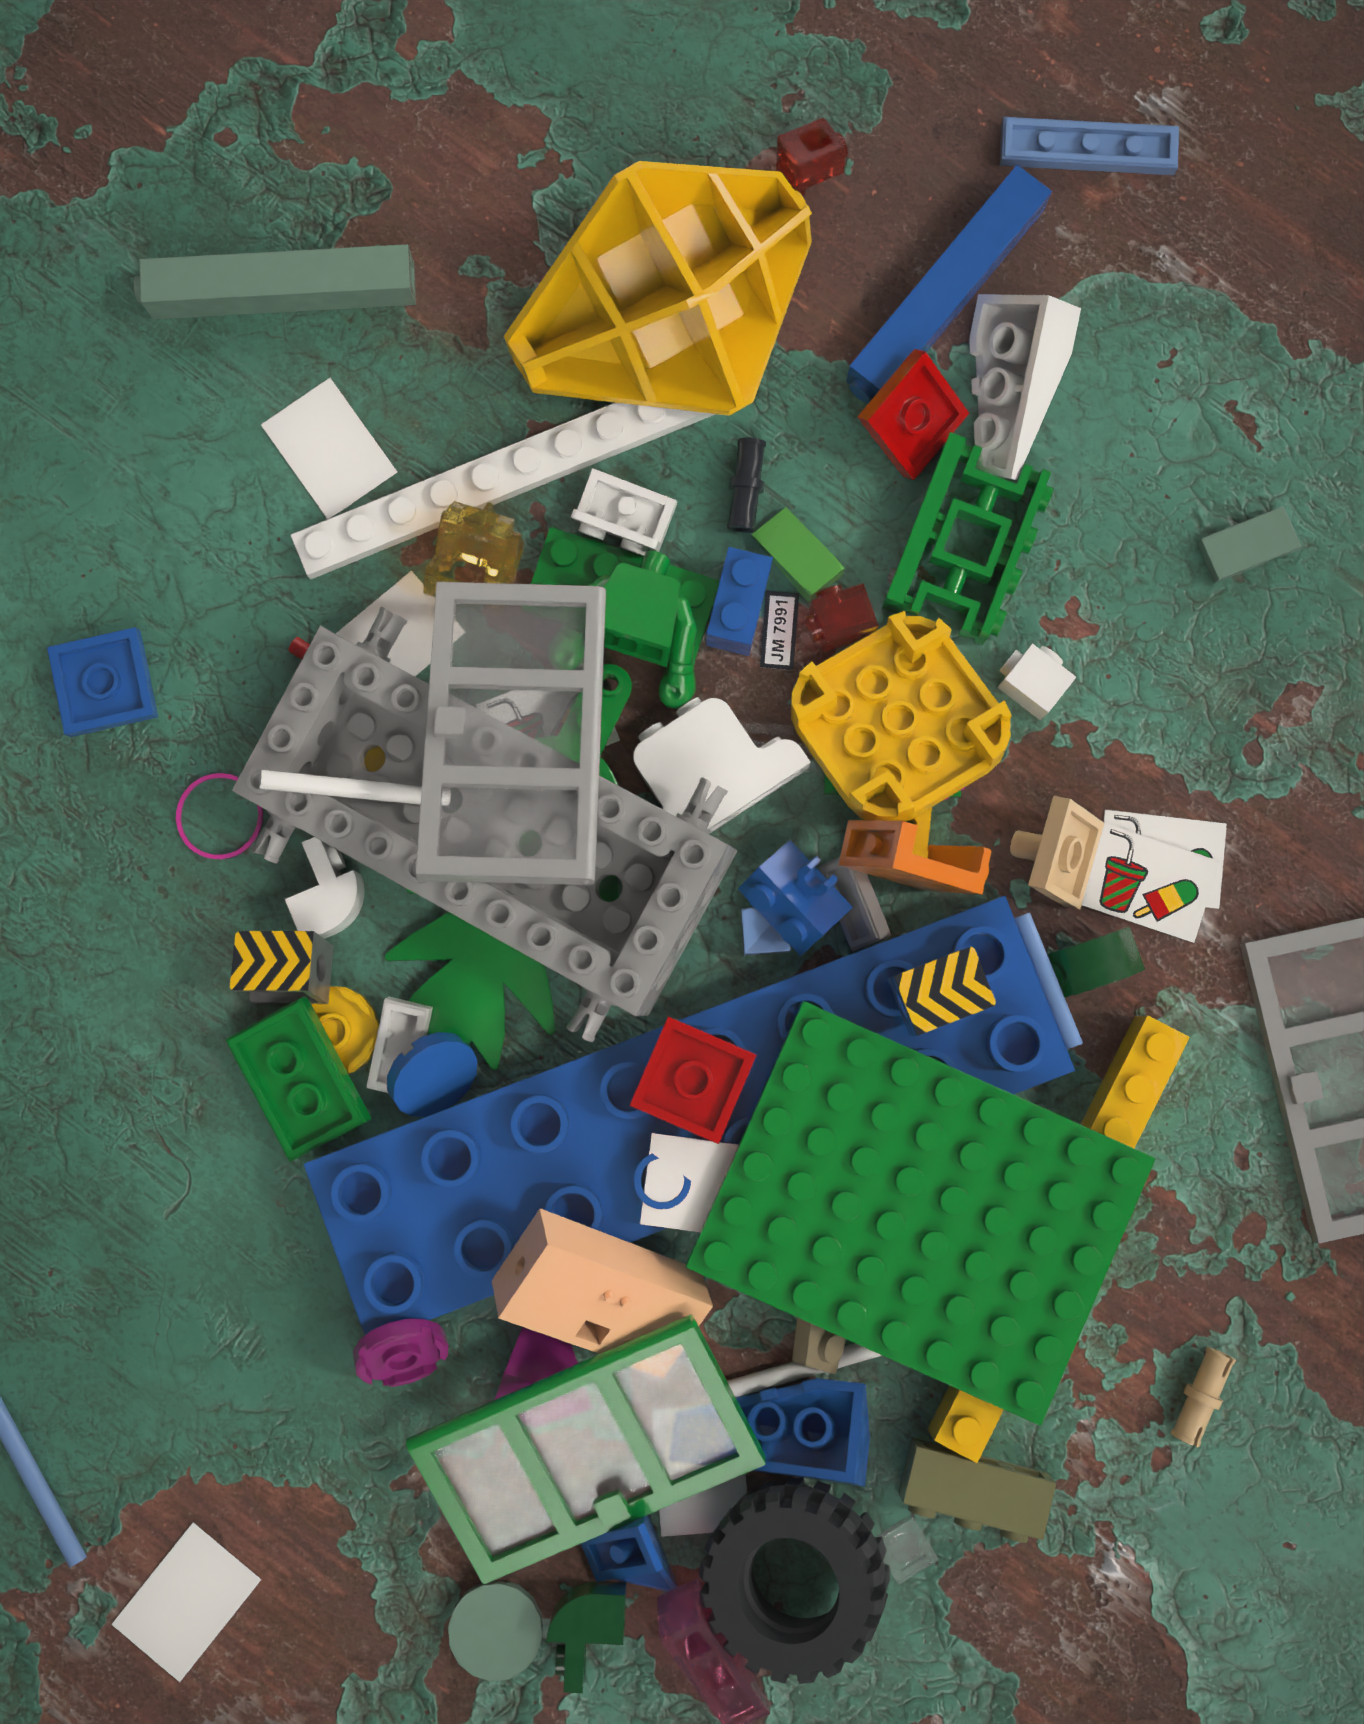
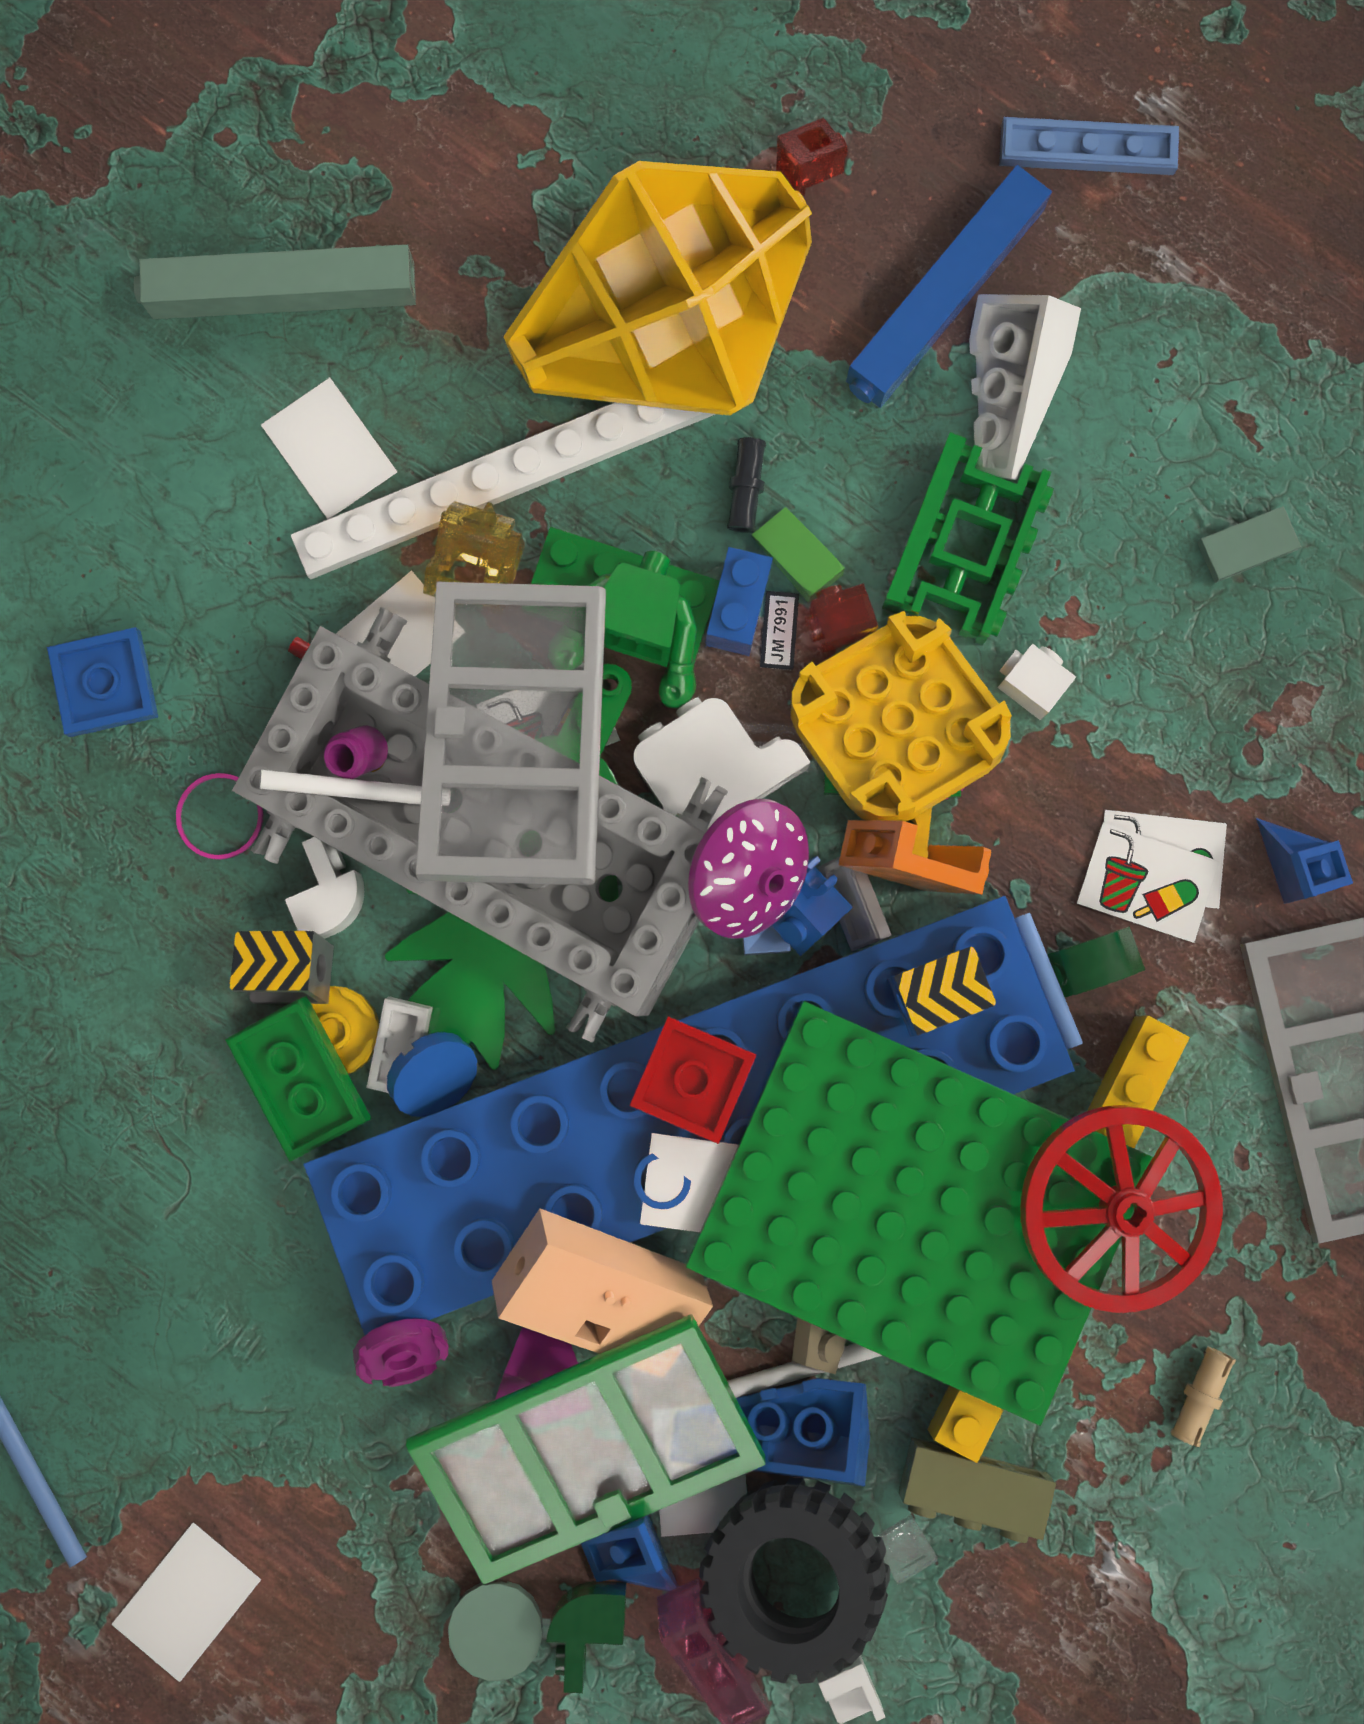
white bracket [571,468,678,556] -> none
red plate [857,349,969,480] -> none
tan tile [1010,796,1104,910] -> none
none -> magenta brick [324,725,388,779]
none -> magenta dish [688,799,809,939]
none -> white panel [817,1655,886,1724]
none -> red wheel [1020,1105,1223,1313]
none -> blue slope [1256,818,1353,904]

